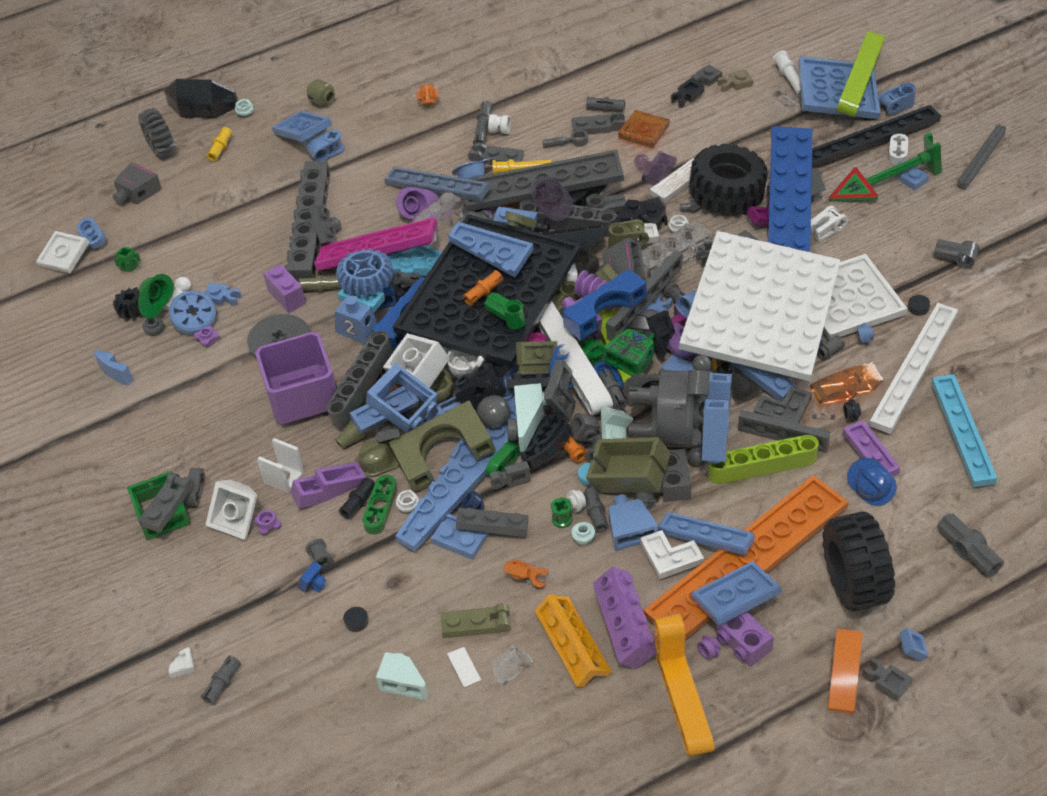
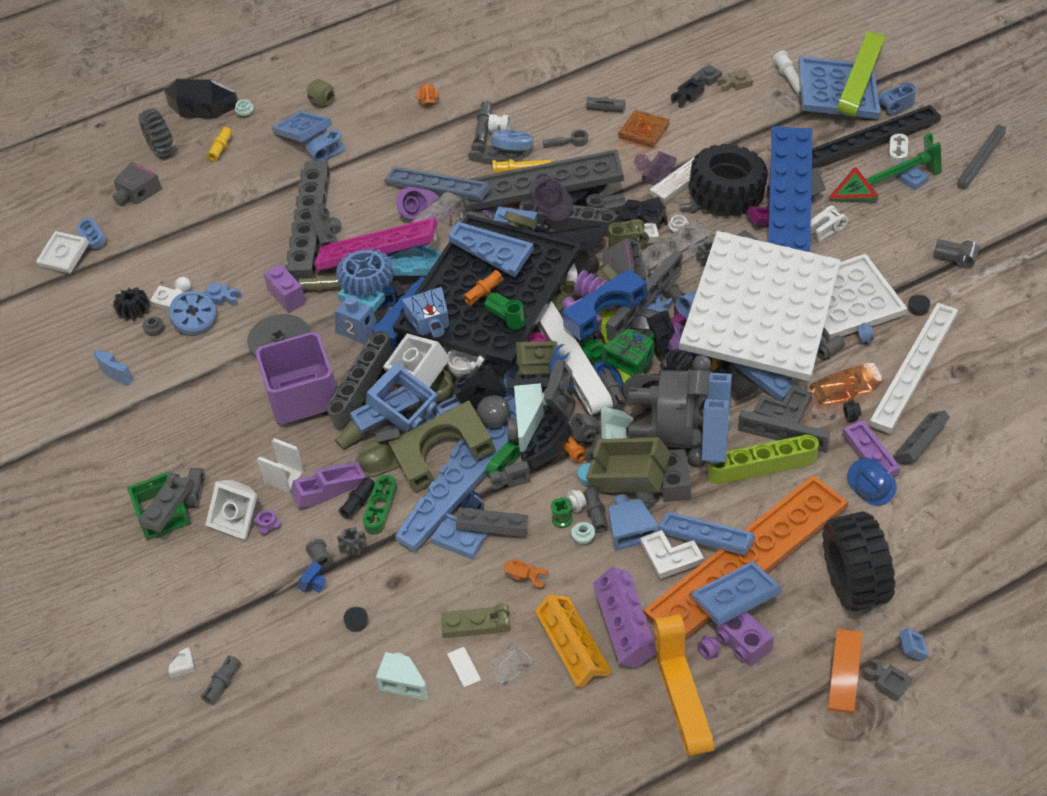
green gear [114,247,141,272] -> none
green piece [138,273,174,319] -> none
medium lavender plate [194,326,219,346] -> none
dark grey pin [393,271,425,288] -> none
white plate [396,490,419,512] -> none
medium blue piece [452,158,492,179] -> none
dark grey hinge [572,112,626,135] -> none
medium azure plate [931,374,997,487] -> none
dark grey piece [937,513,1004,577] -> none
none -> dark grey gear [337,527,367,557]
none -> medium blue torso [402,287,449,338]
none -> medium blue wheel [491,130,533,151]
none -> black gear [660,348,694,371]
none -> dark grey plate [893,410,950,463]

